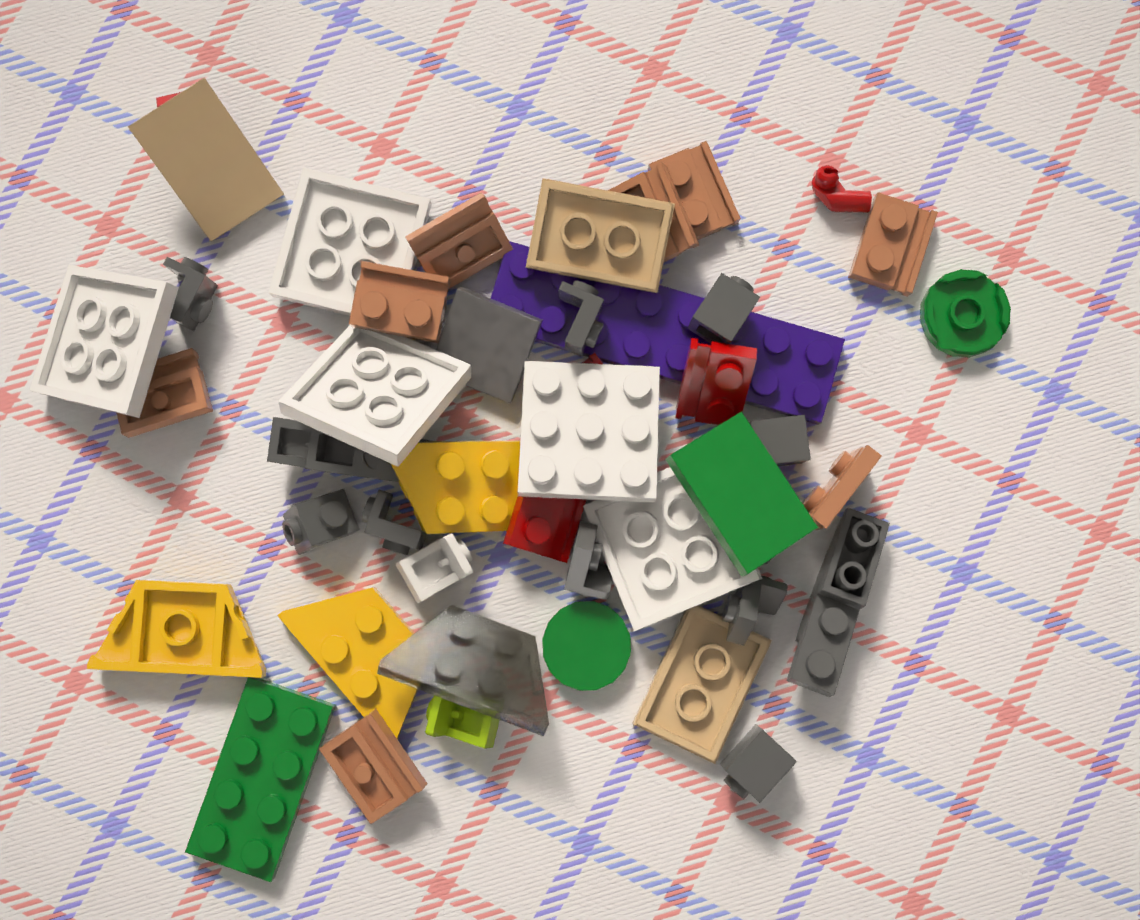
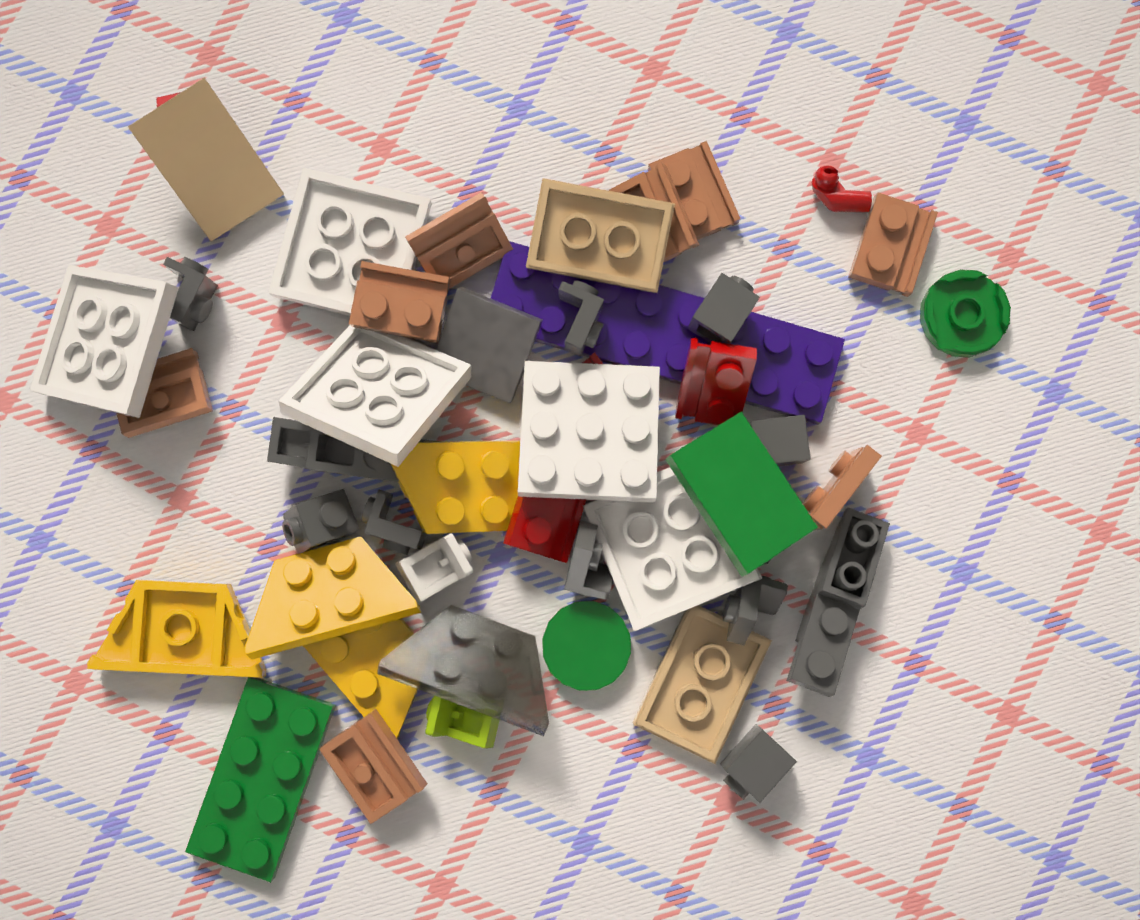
none -> yellow wing [245,536,421,660]

